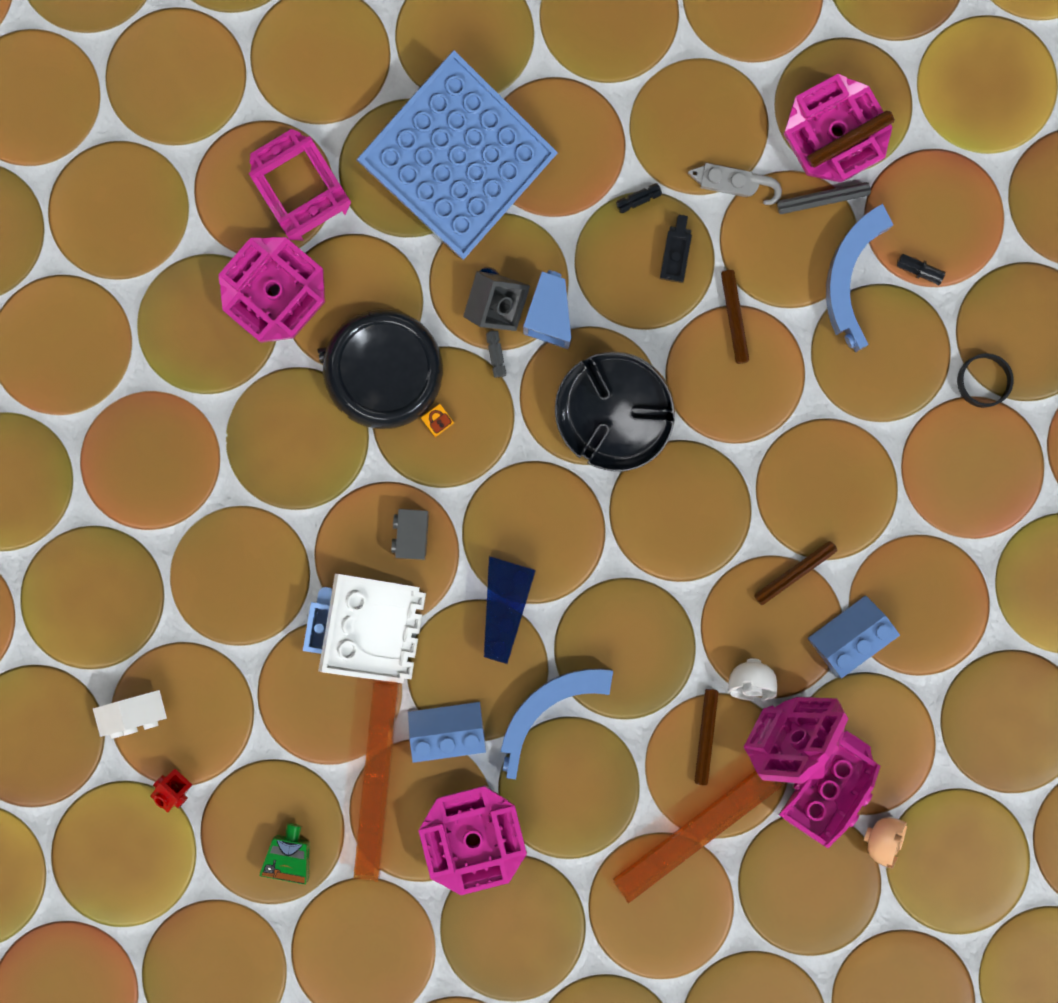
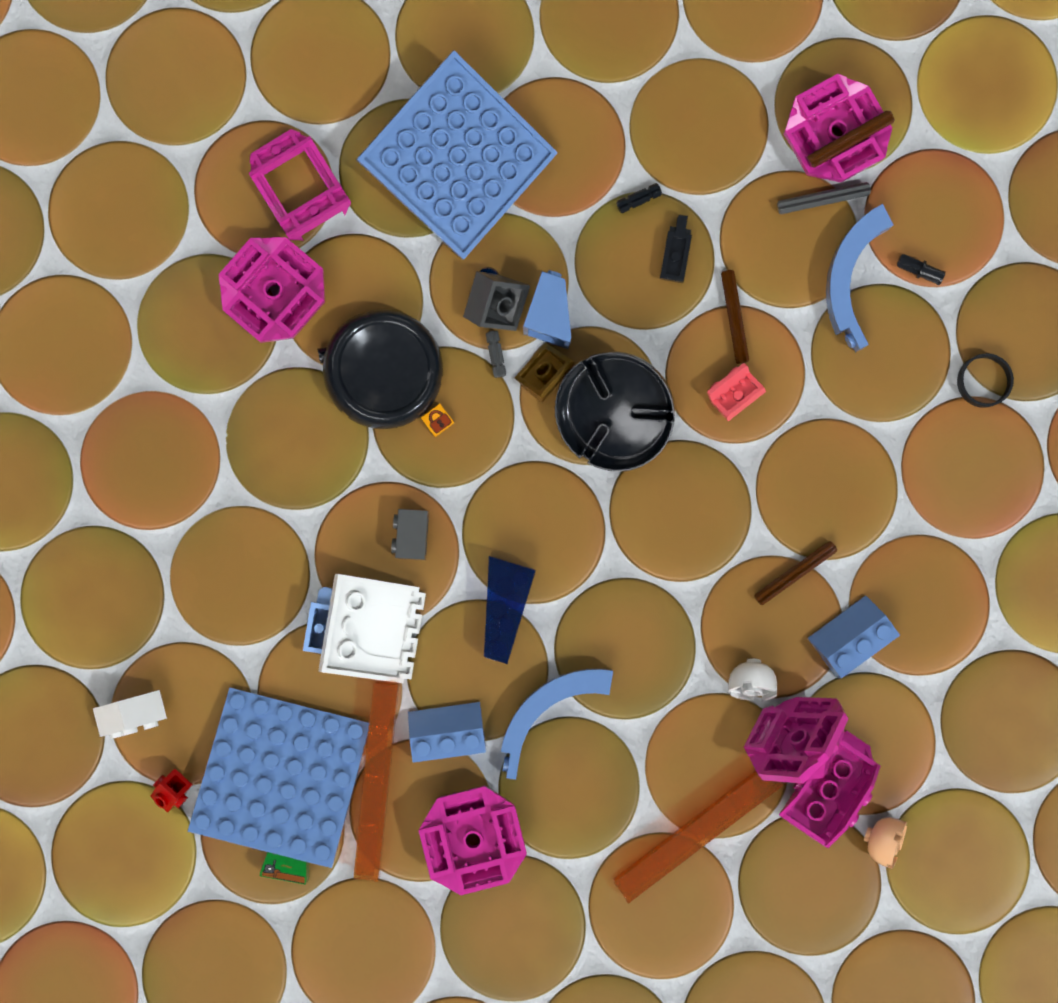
light grey plate [688,163,782,205] -> none
reddish brown axle [694,689,719,785] -> none
none -> medium blue plate [187,688,371,868]
none -> pearl gold slope [514,343,574,403]
none -> coral bracket [707,363,766,421]

